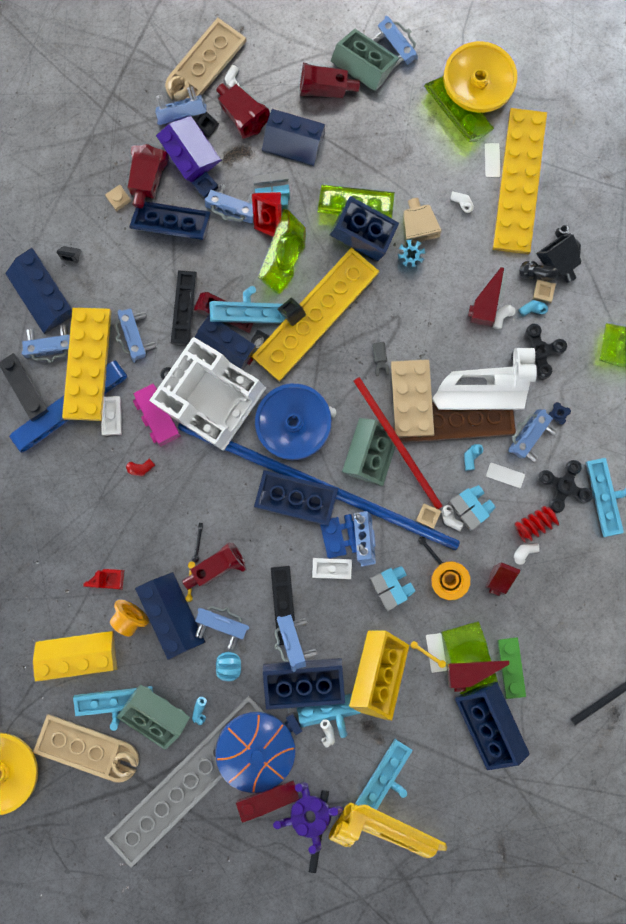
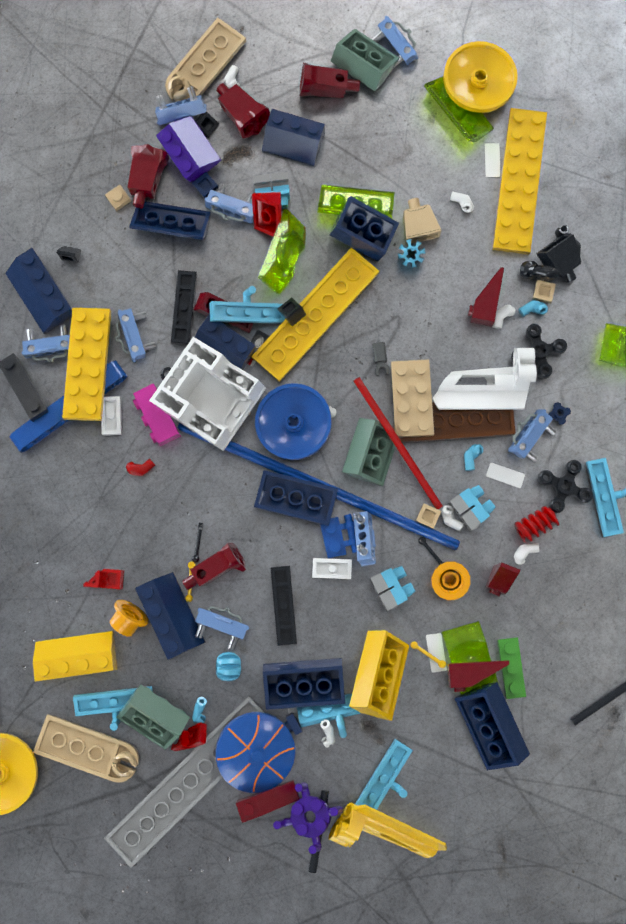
medium blue piece [274,615,317,672] -> none
none -> red slope [171,722,207,751]

